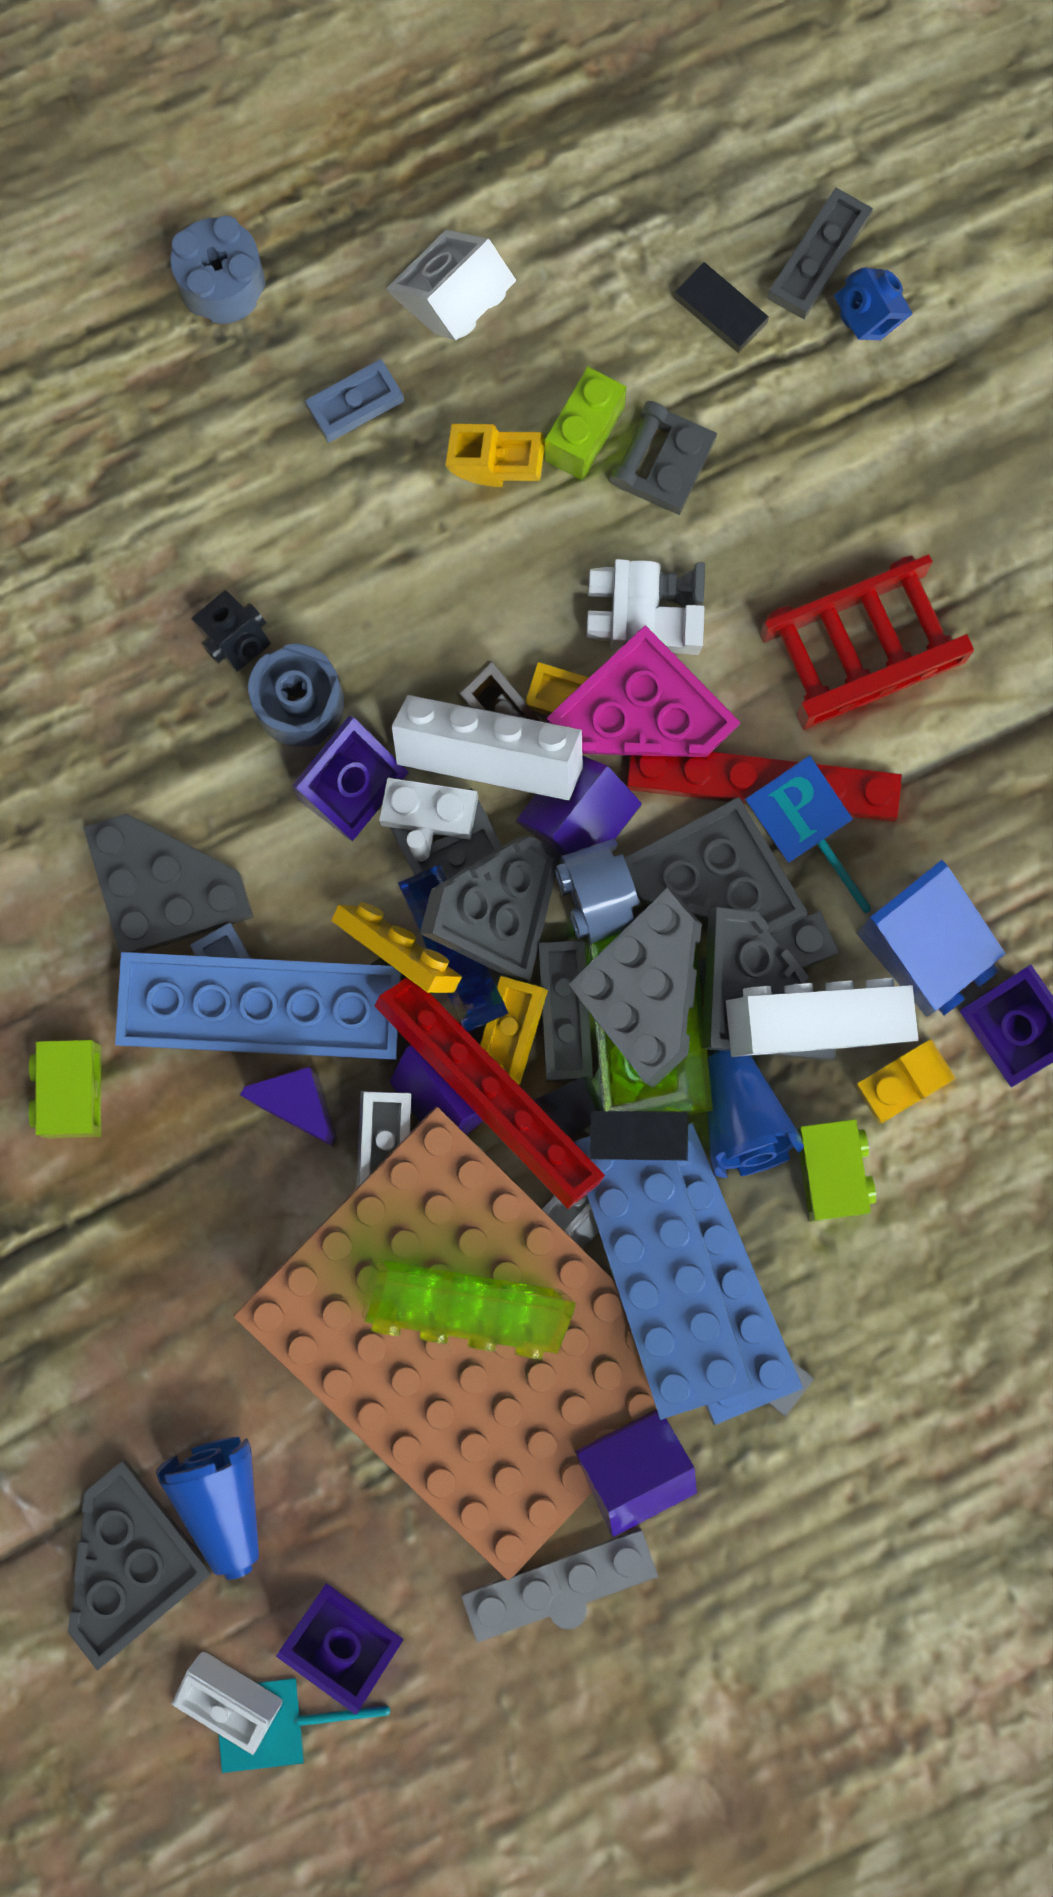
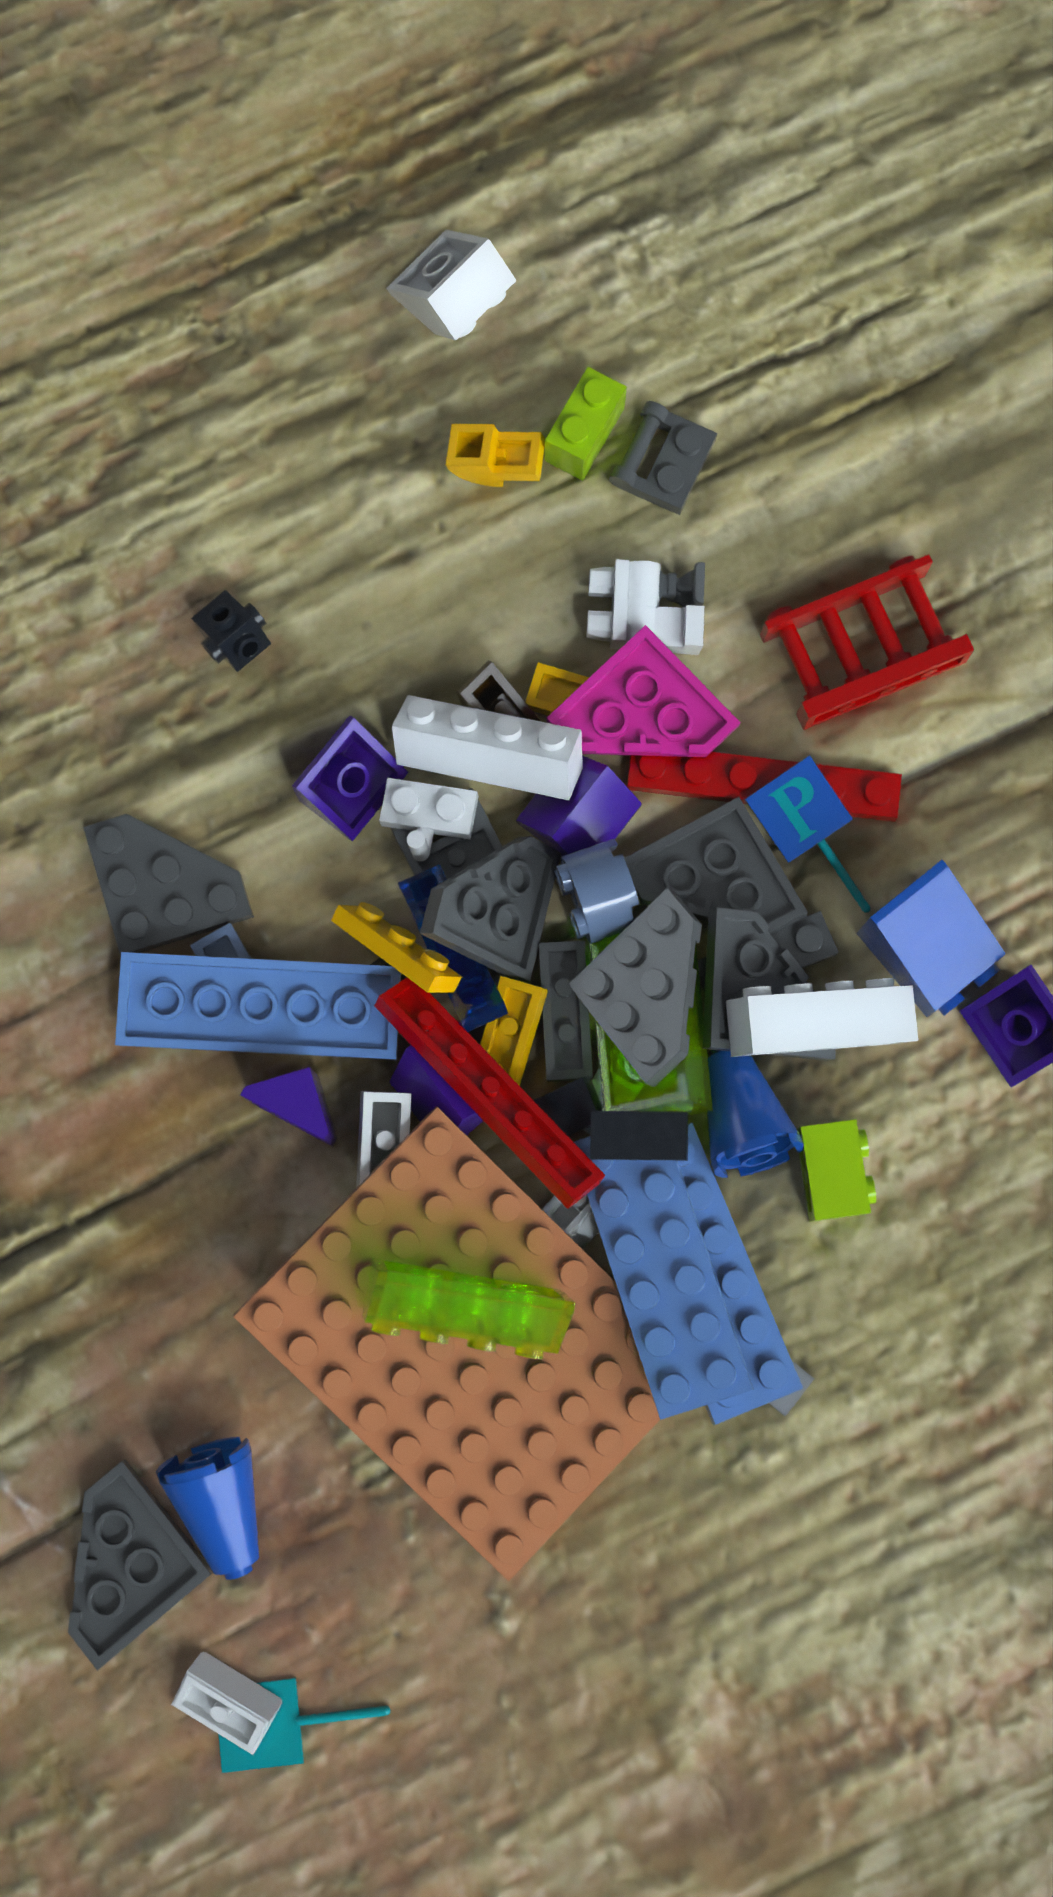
lime brick [28,1040,101,1138] -> none
sand blue brick [170,216,265,324] -> none
sand blue brick [248,644,344,746] -> none
dark purple slope [276,1583,404,1715] -> none
sand blue plate [305,359,404,443] -> none
light grey hinge [461,1528,658,1643] -> none
dark purple slope [574,1409,697,1537] -> none
black tile [674,262,769,354] -> none
dark grey plate [767,187,873,320] -> none
blue brick [834,267,913,341] -> none
yellow brick [854,1039,956,1125] -> none

